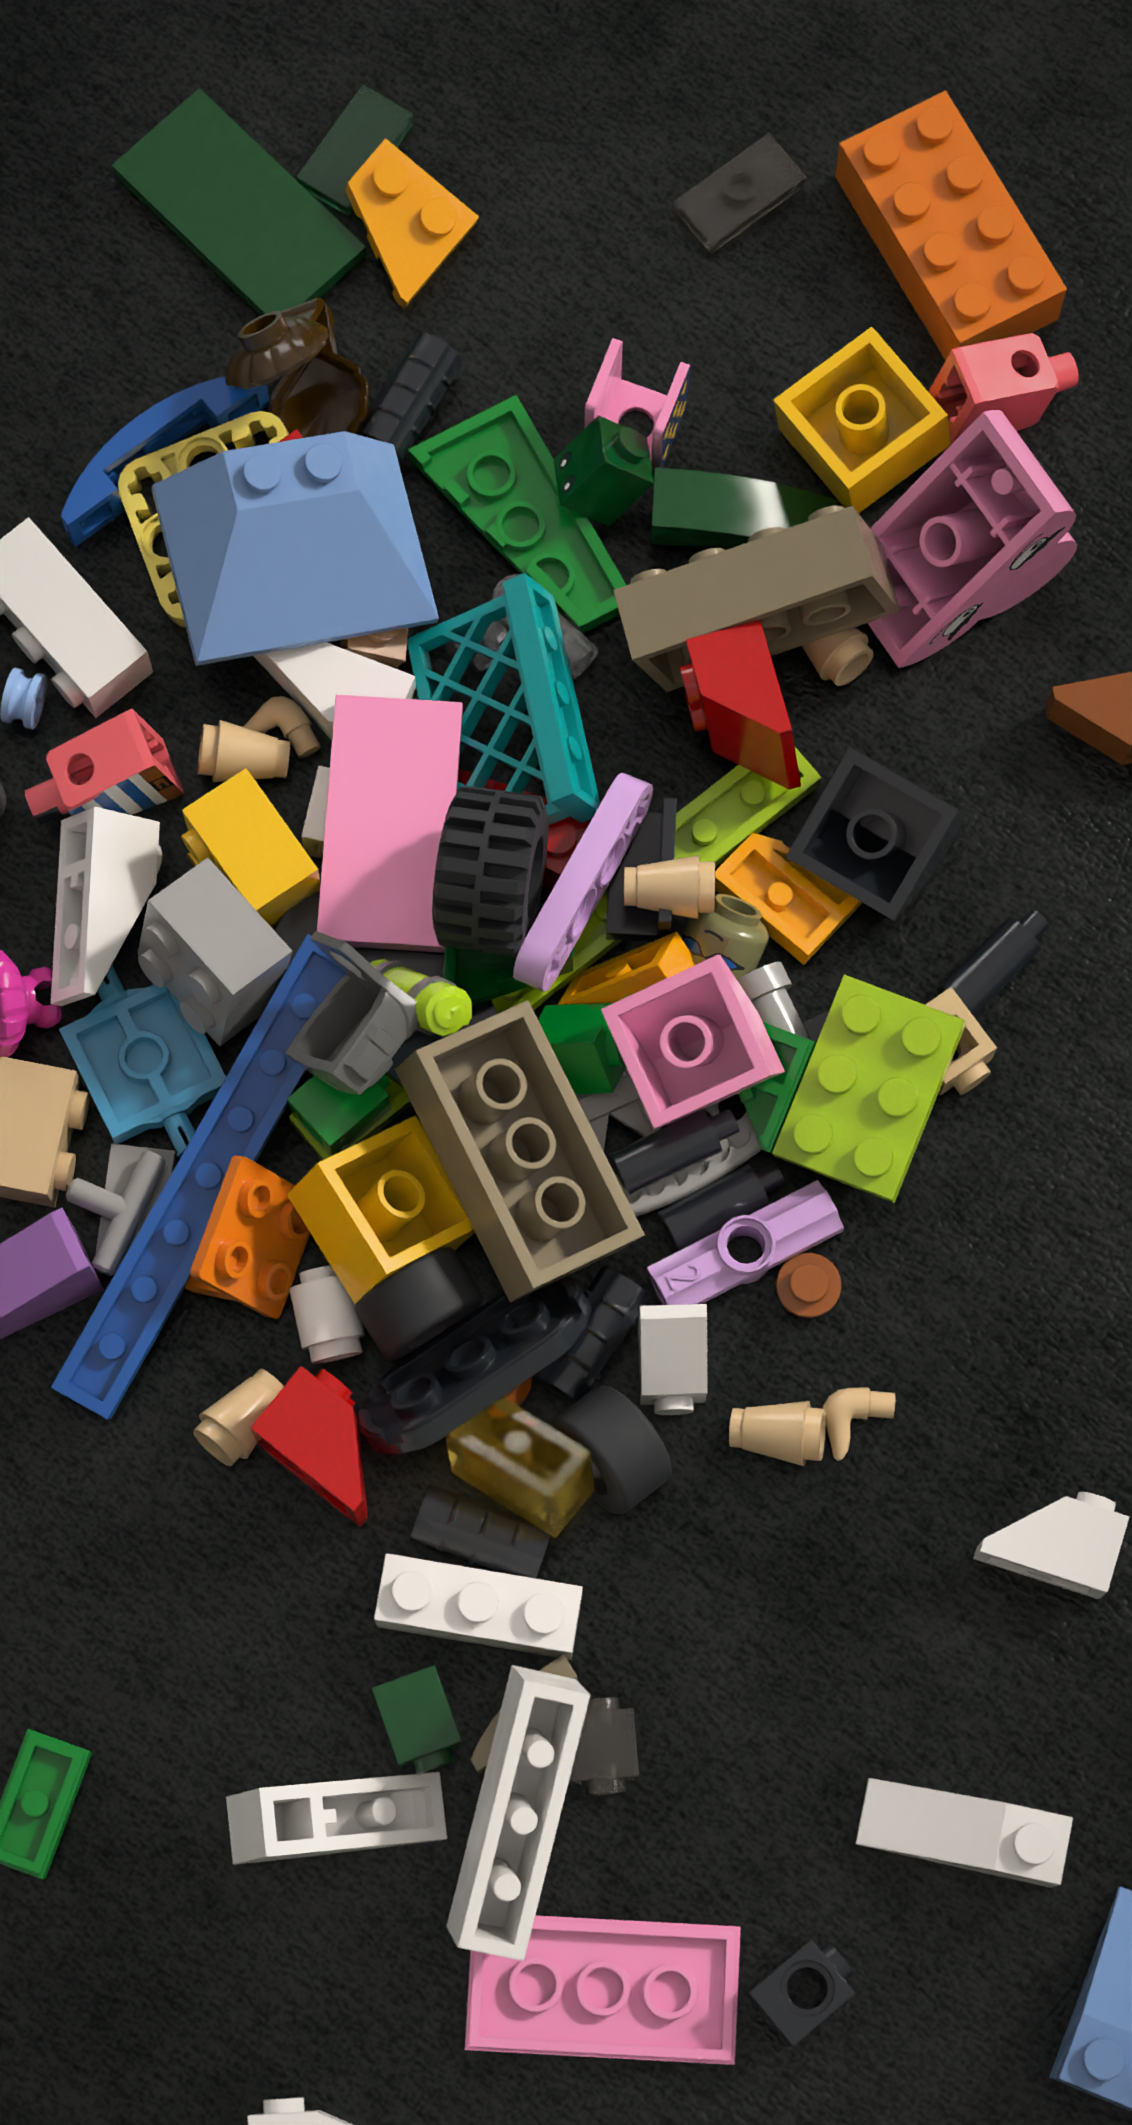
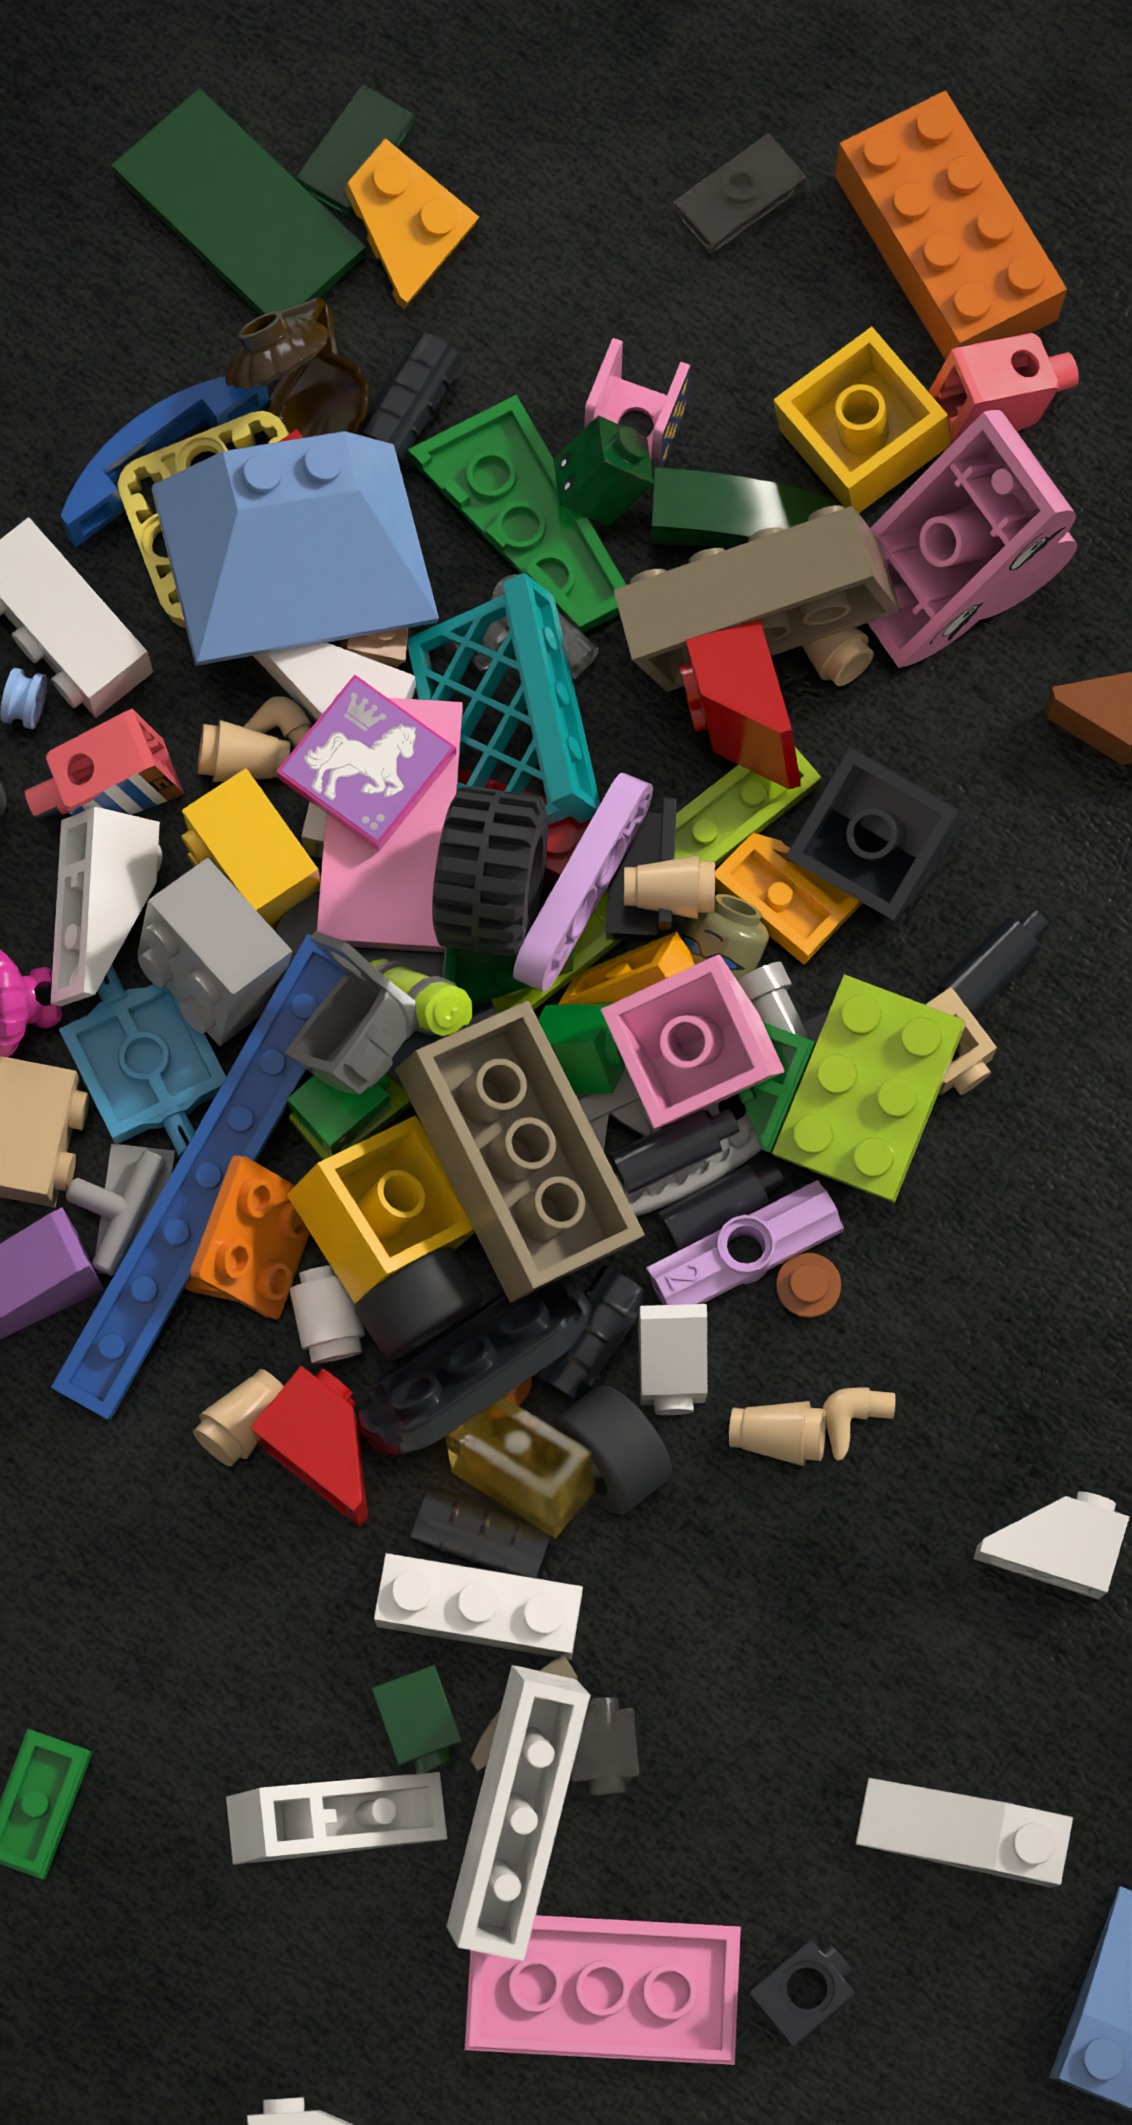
none -> tile [276,674,457,851]

